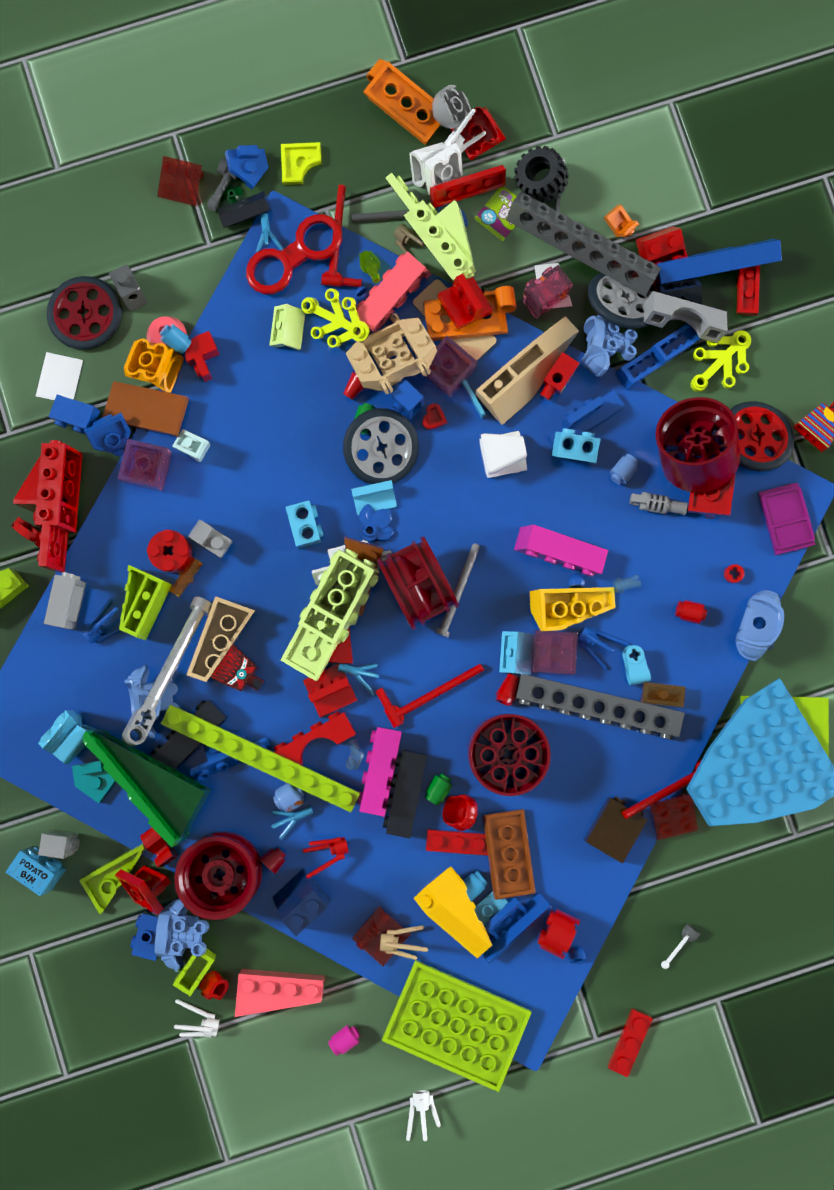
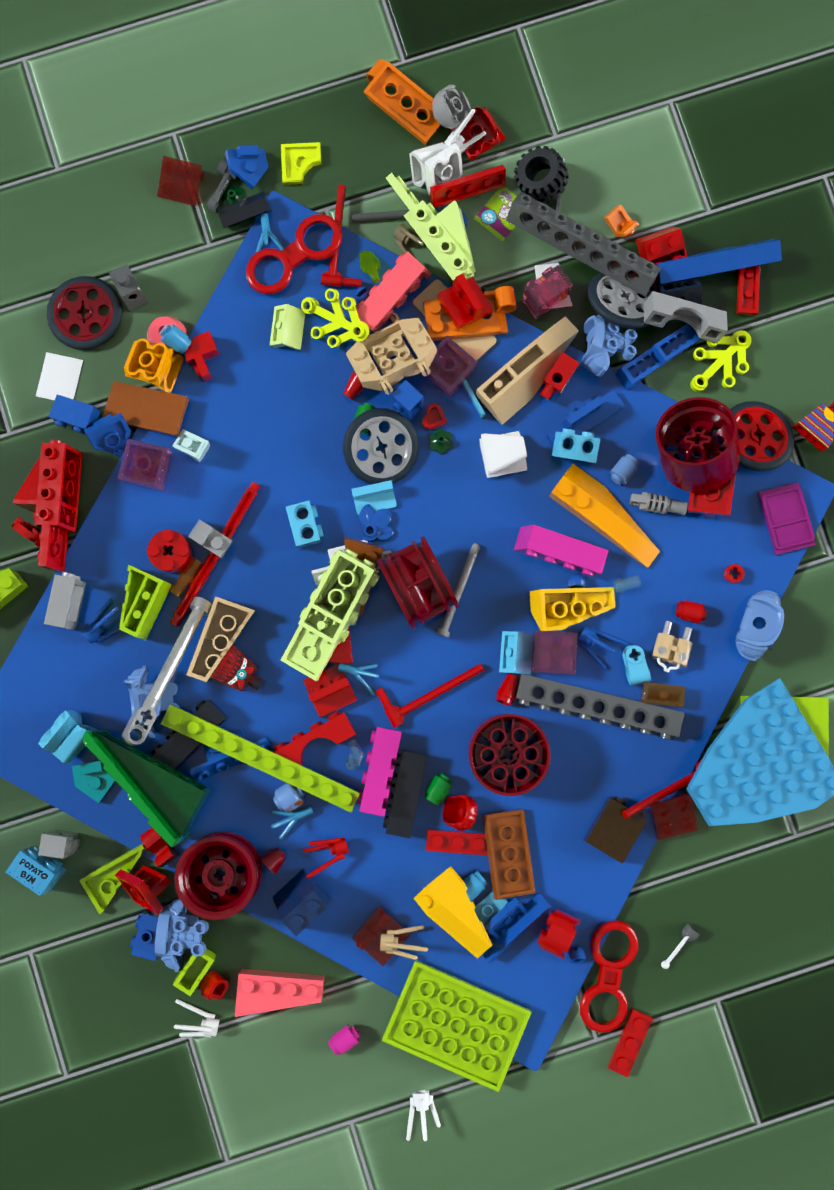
none -> red piece [170,482,260,627]
none -> dark green plant [428,428,453,454]
none -> light orange wedge [549,464,660,568]
none -> red bar [580,920,638,1033]
none -> tan piece [652,621,693,672]

